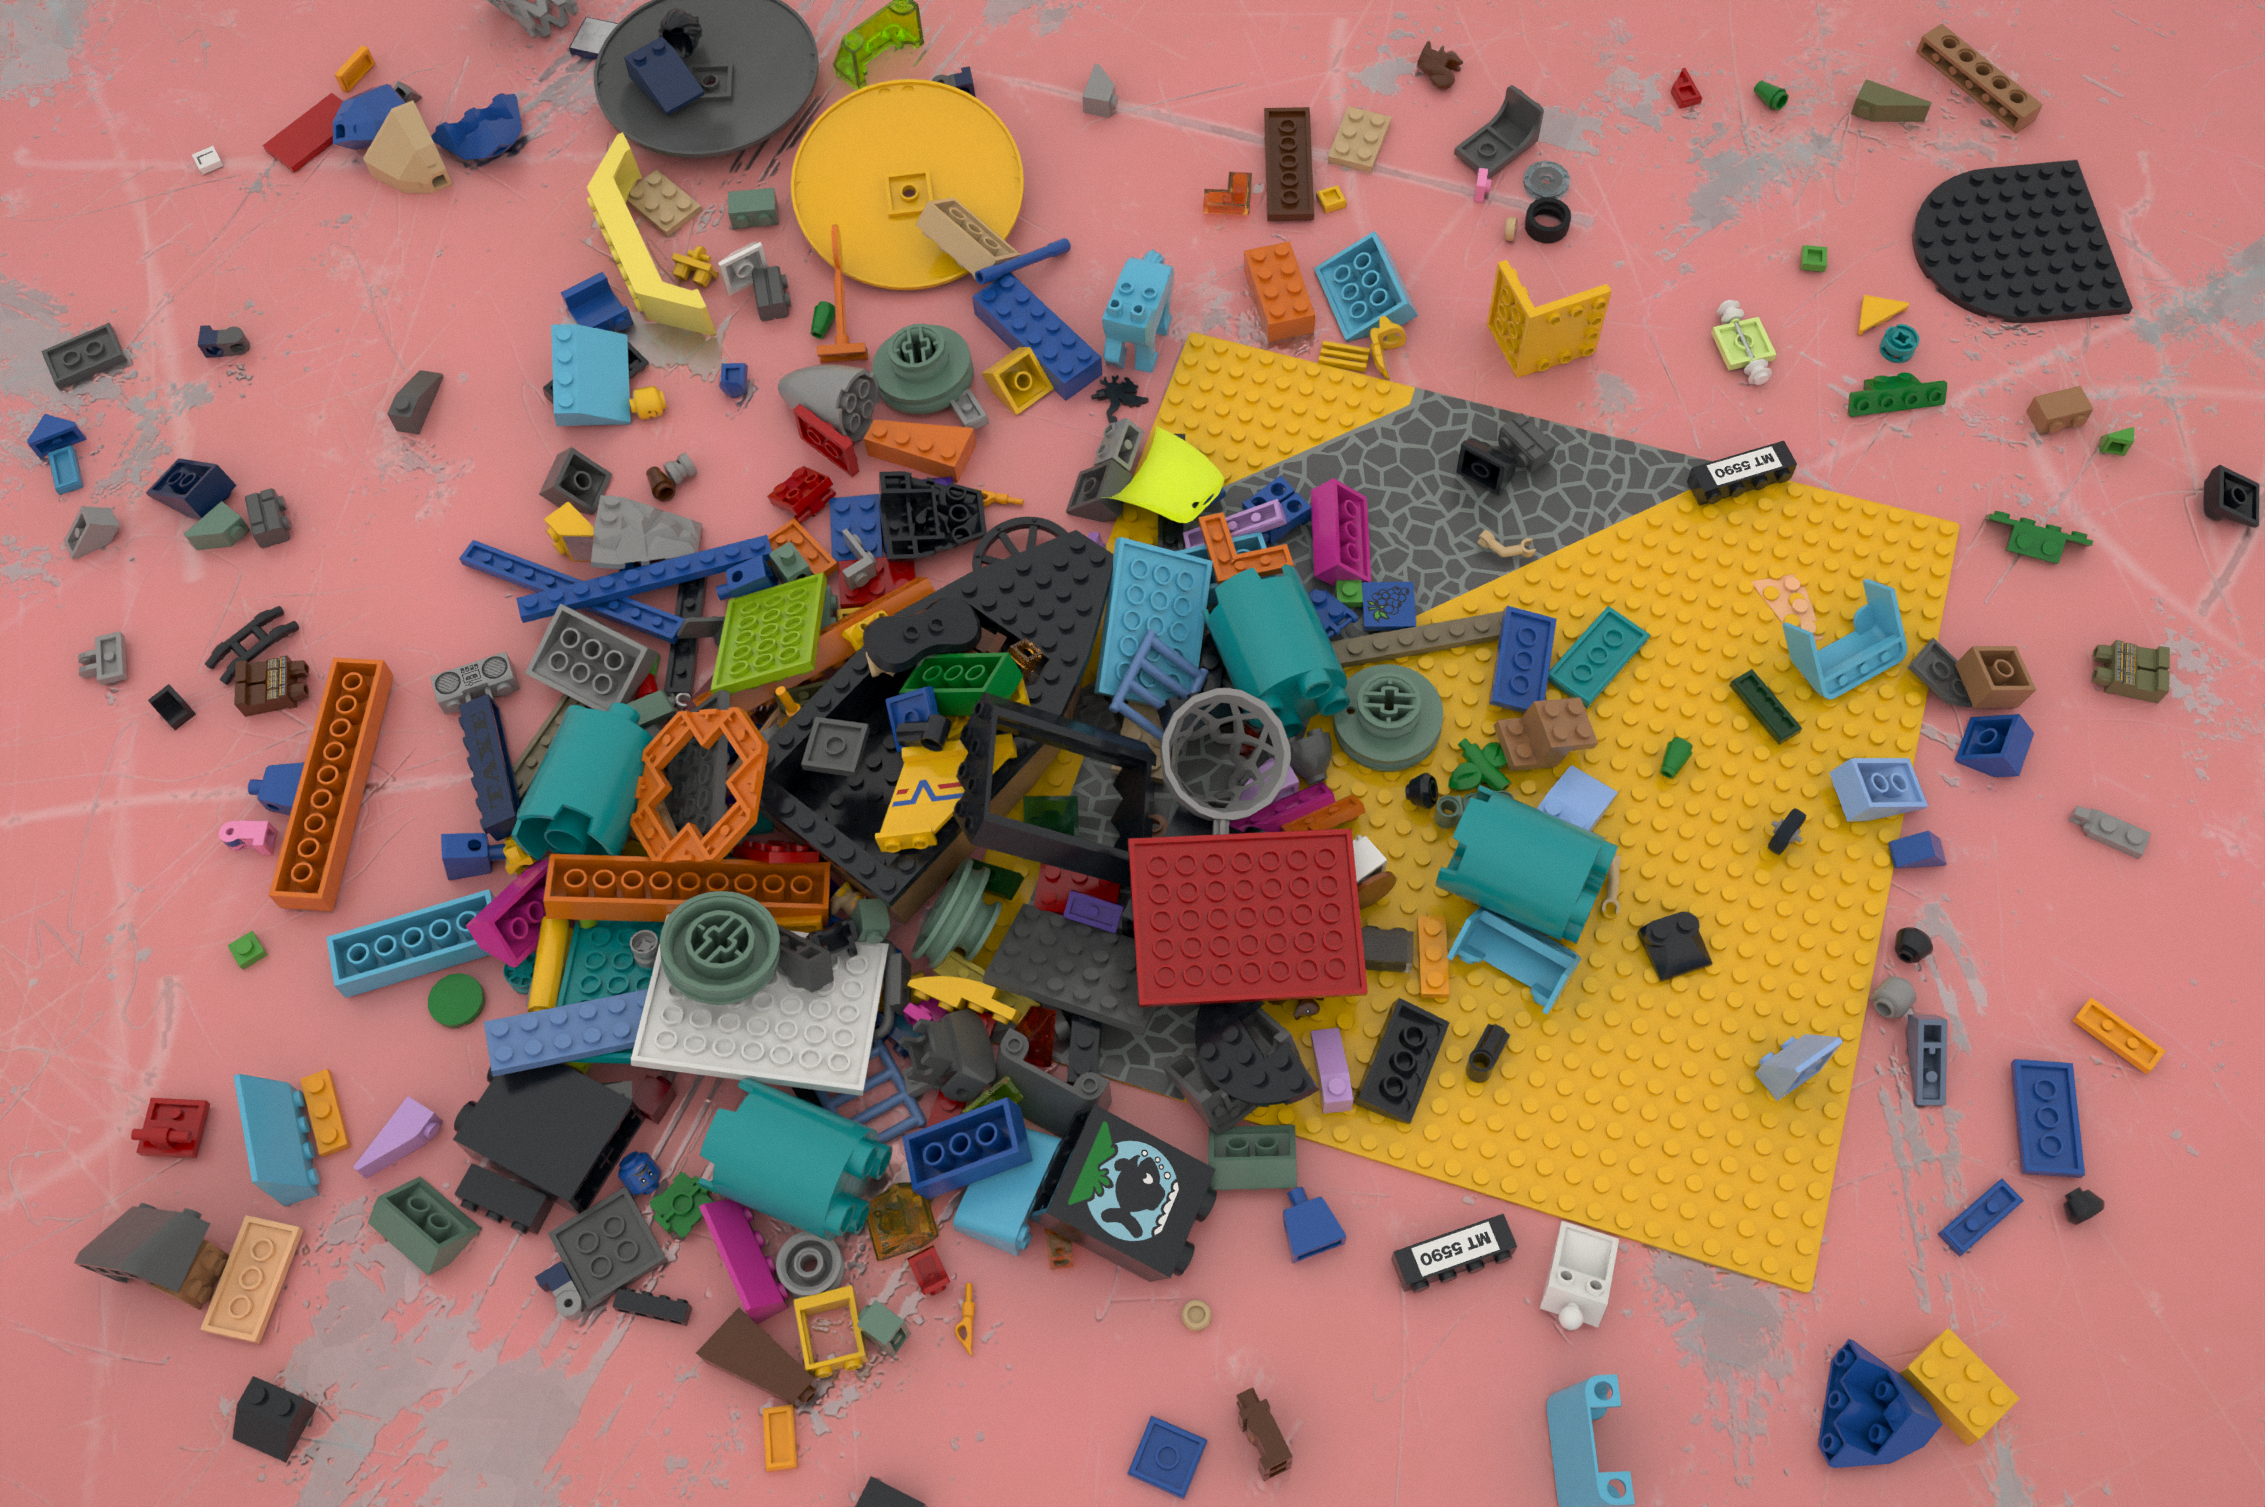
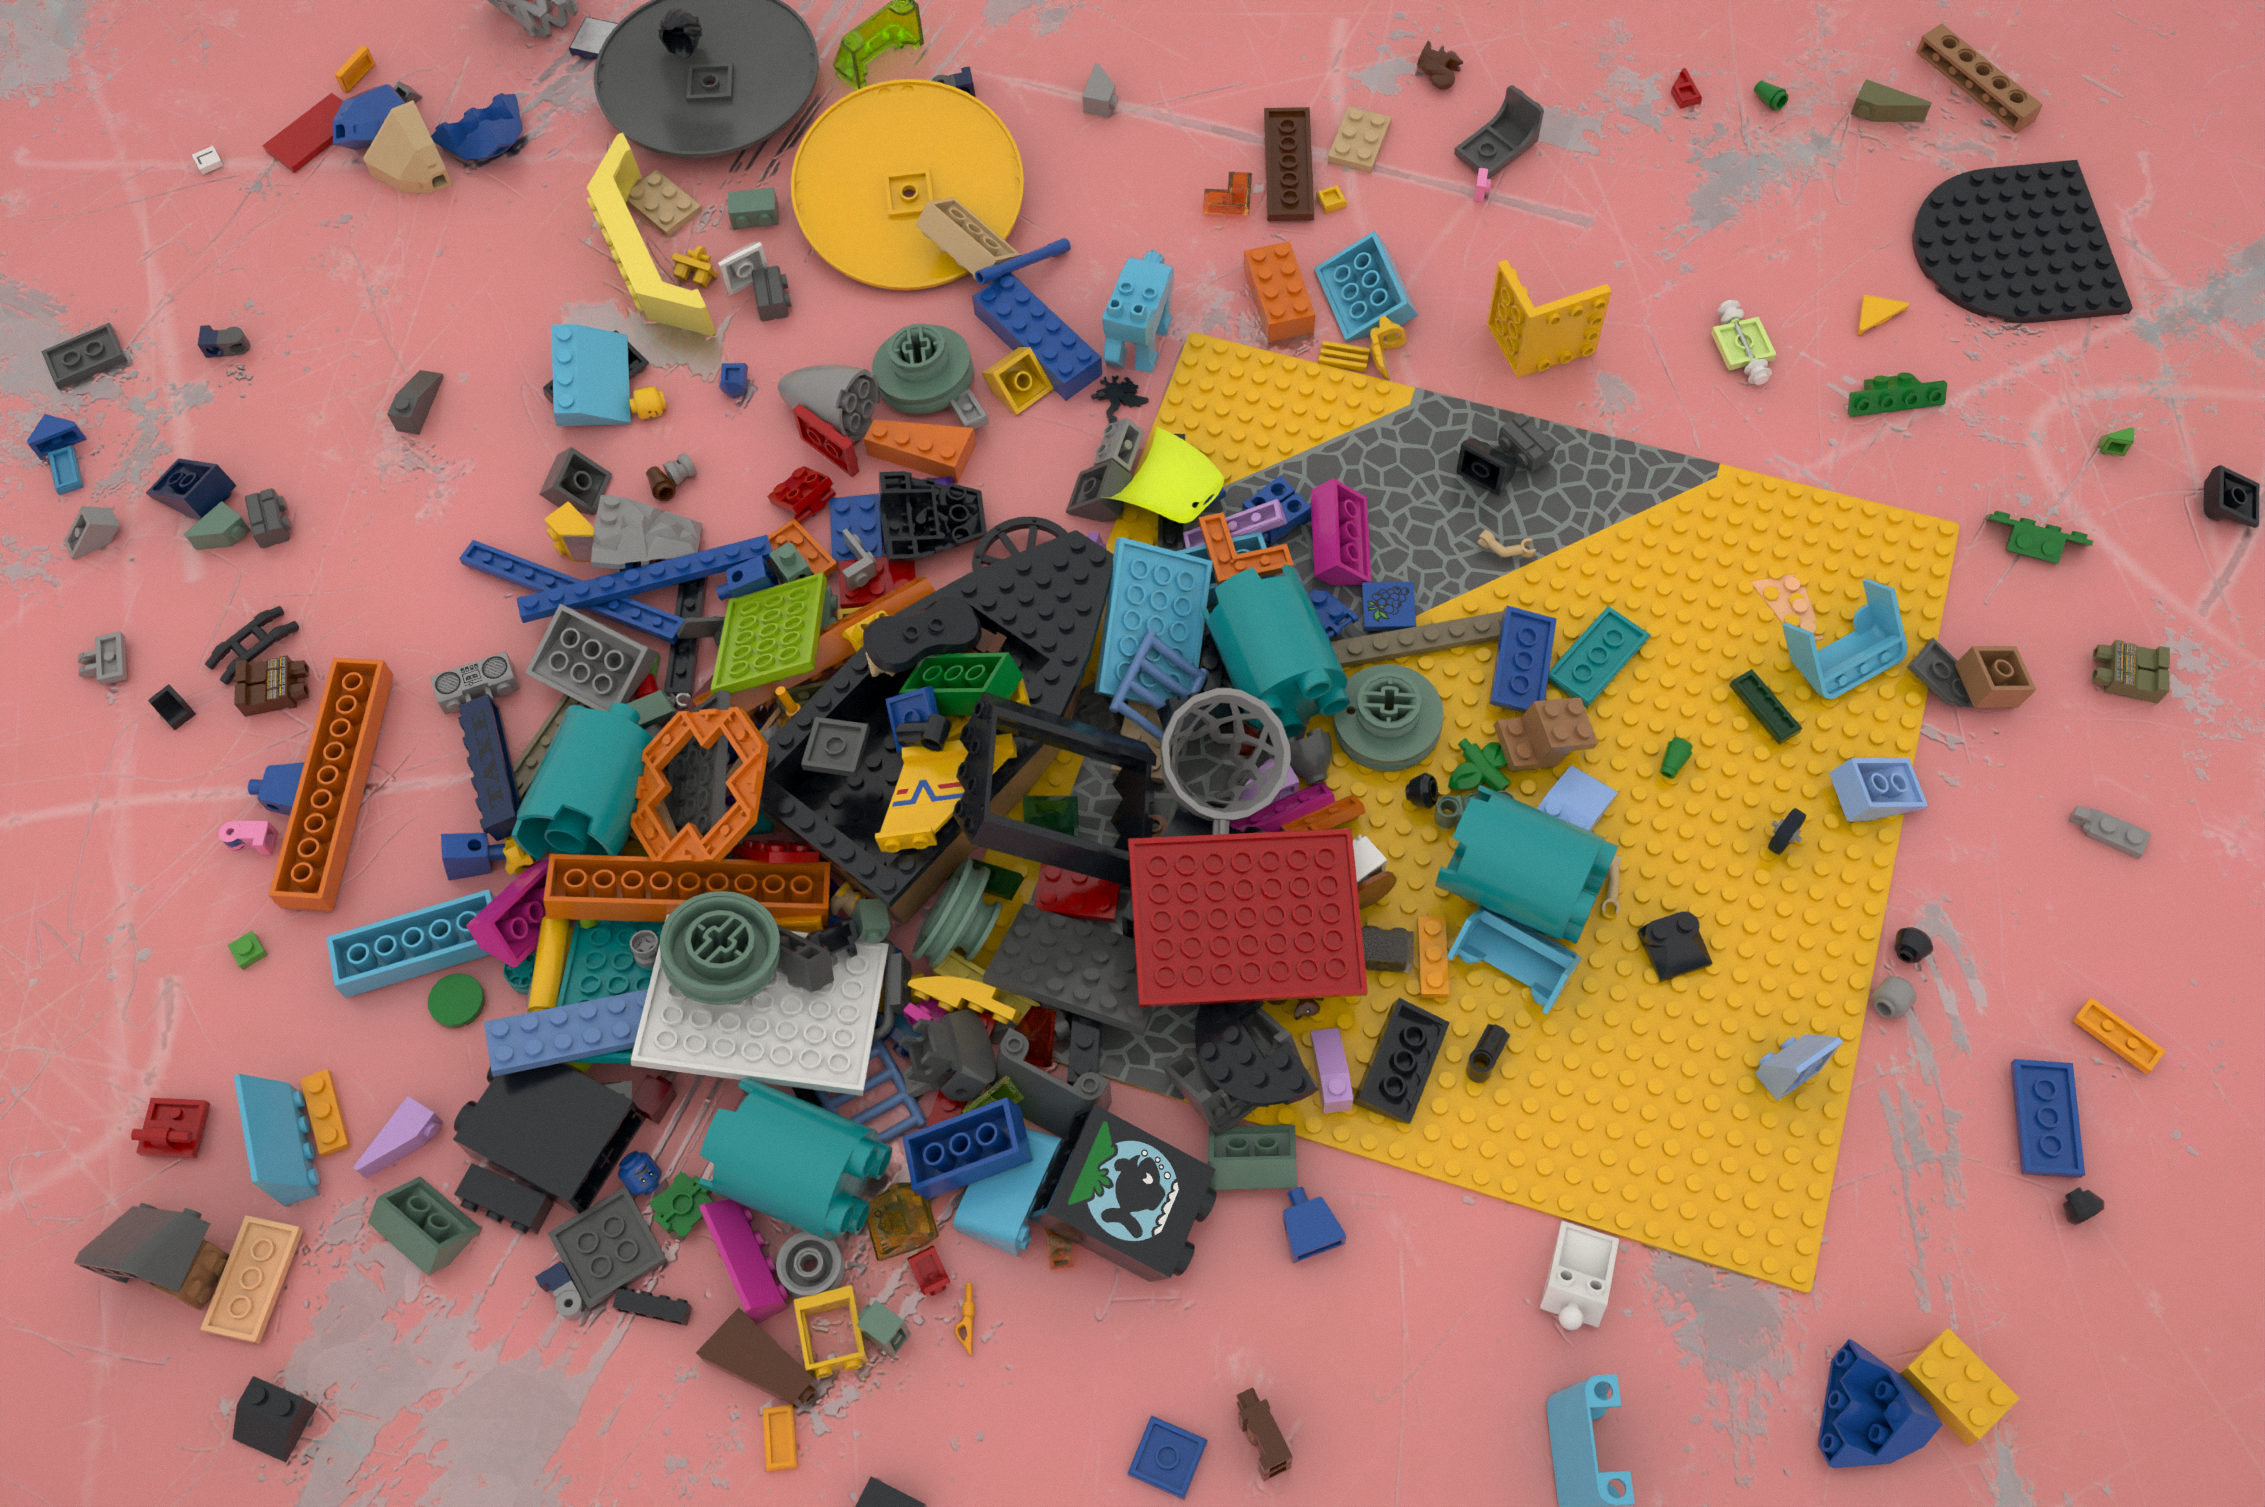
blue panel [561,271,634,332] -> none
dark blue slope [624,36,704,116] -> none
green cone [810,301,836,339] -> none
orange piece [817,224,868,363] -> none
light orange hand [977,489,1024,507] -> none
clear orange leg [1007,638,1044,684] -> none
dark purple plate [1063,890,1124,933] -> none
tan tile [1182,1300,1211,1332] -> none
bright green plate [1335,580,1363,607] -> none
brick [1391,1213,1517,1293] -> none
tan tile [1505,217,1518,241] -> none
clear light blue tile [1523,161,1570,200] -> none
black tyre [1525,197,1571,243] -> none
brick [1687,441,1797,506] -> none
bright green plate [1801,245,1827,272] -> none
teal wheel [1879,324,1919,363] -> none
blue slope [1888,830,1947,869] -> none
sand blue slope [1907,1014,1947,1105] -> none
blue tile [1938,1178,2024,1257] -> none
blue slope [1955,714,2034,777] -> none
medium nougat brick [2026,386,2094,435] -> none

